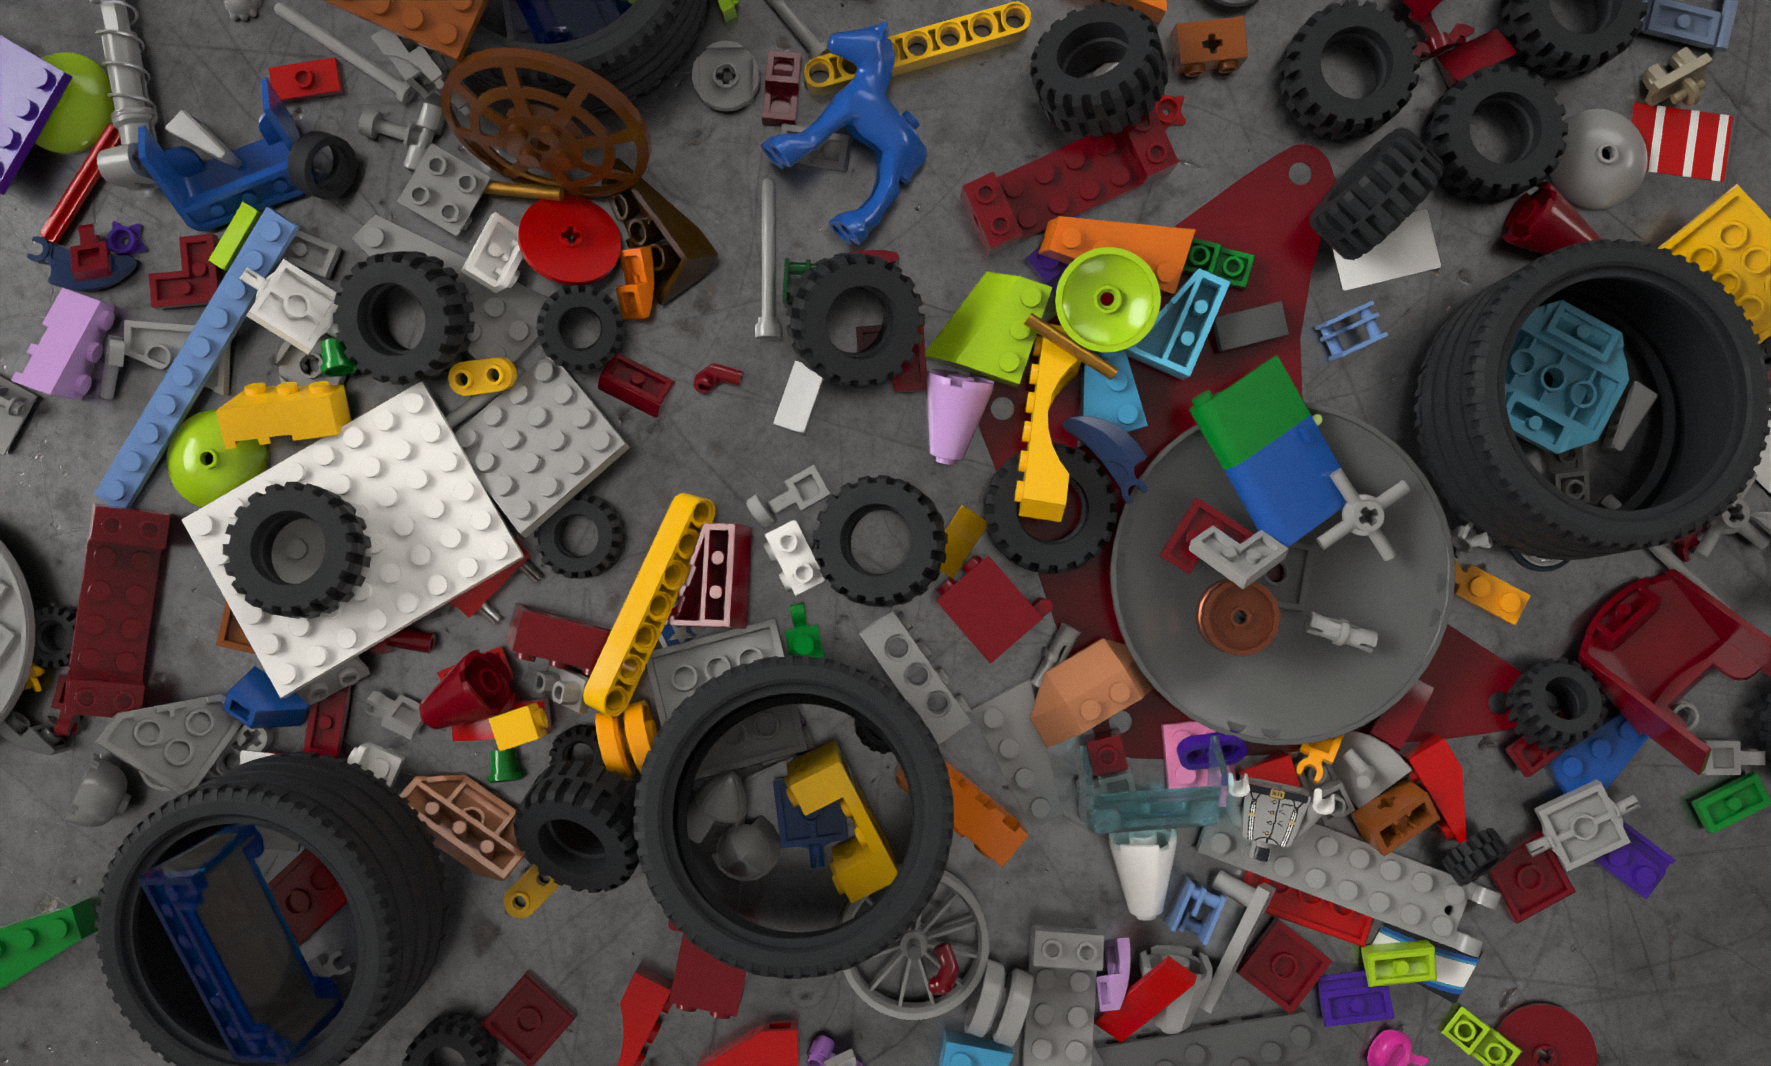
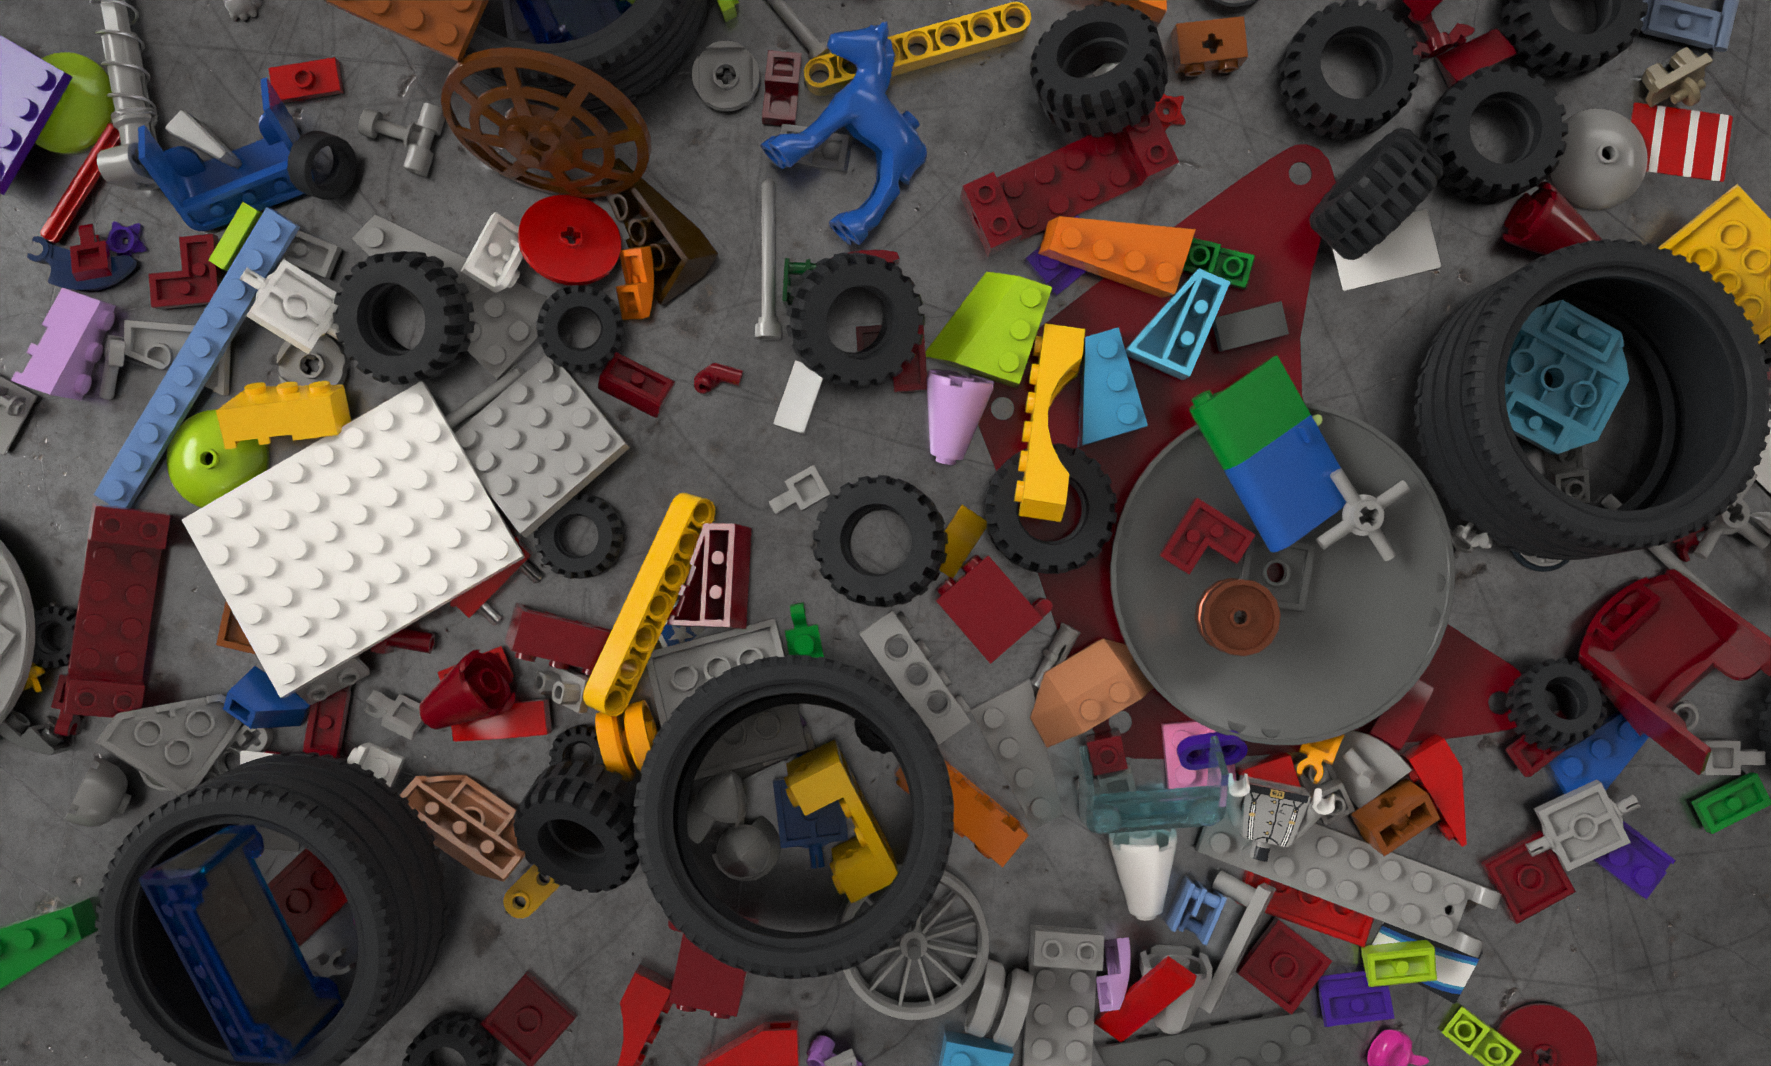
black tyre [222,482,371,619] -> none
light grey bar [274,2,416,104] -> none
green piece [320,338,357,377] -> none
light grey bracket [371,28,472,117] -> none
light grey hinge [397,143,491,236] -> none
yellow plate [448,356,517,396] -> none
pearl gold bar [483,180,564,201] -> none
green piece [488,749,523,783] -> none
yellow brick [489,702,548,752] -> none
light grey tile [746,493,776,528] -> none
white bracket [763,520,825,596] -> none
dark red arm [928,942,960,996] -> none
pearl gold bar [1024,313,1118,380] -> none
lime dish [1055,247,1161,353] -> none
dark blue piece [1062,416,1148,504] -> none
light grey plate [1188,525,1289,589] -> none
light grey pin [1304,611,1378,653] -> none
medium blue piece [1314,300,1388,361] -> none
black tyre [1442,828,1511,886] -> none
light orange plate [1454,561,1531,625] -> none
light grey slope [1601,381,1658,453] -> none

